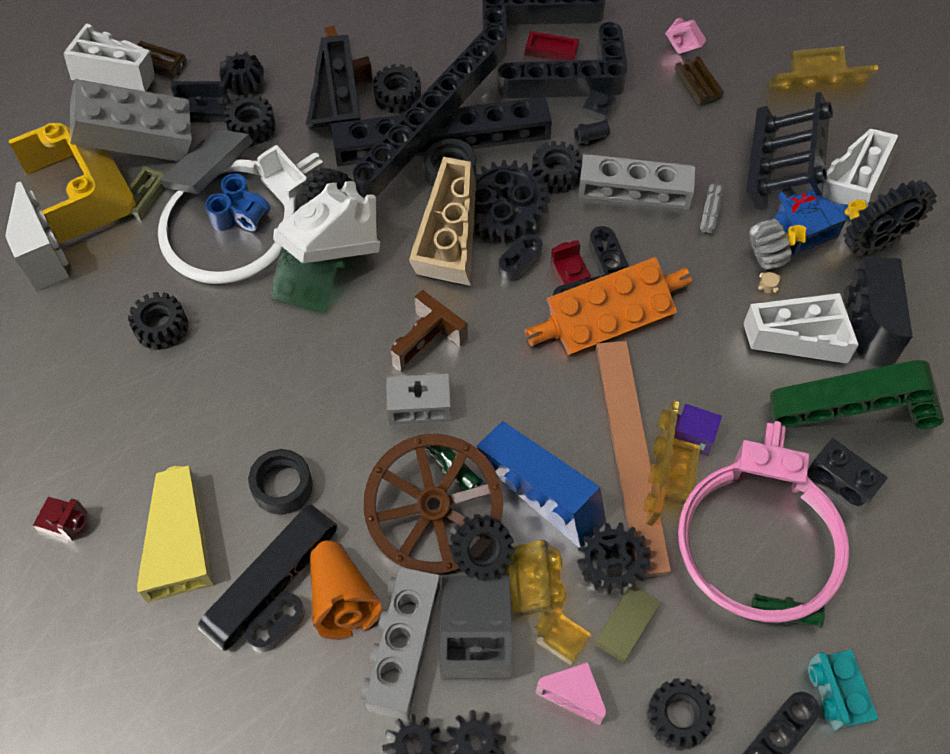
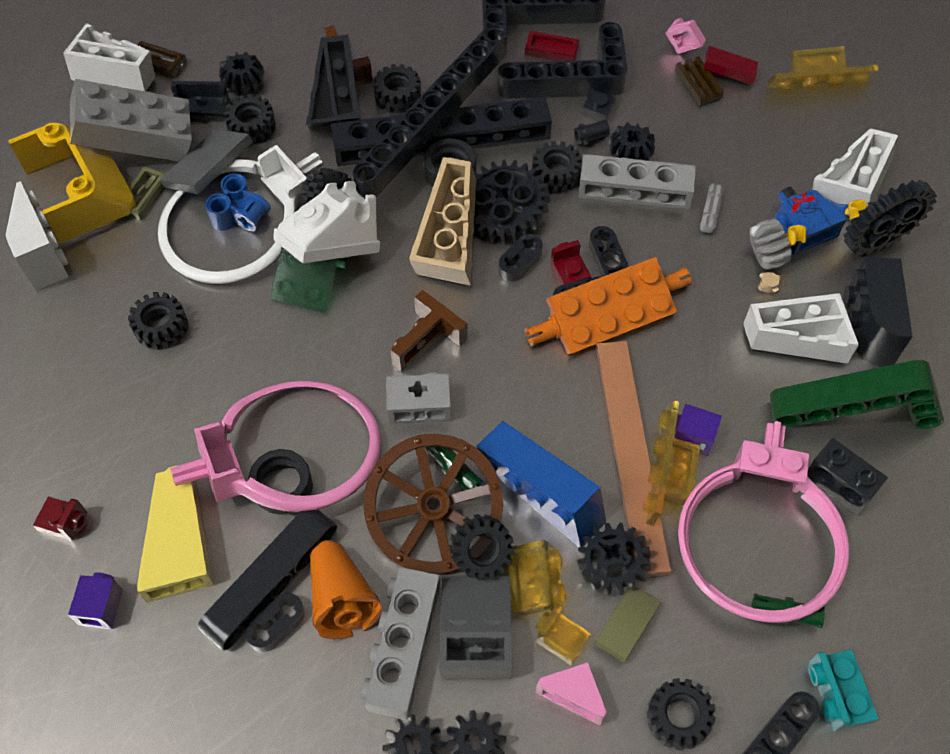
black fence [746,92,833,209] -> none
none -> dark purple brick [68,572,123,629]
none -> bright pink brick [170,380,381,512]
none -> black gear [609,122,655,161]
none -> dark red tile [703,46,758,85]

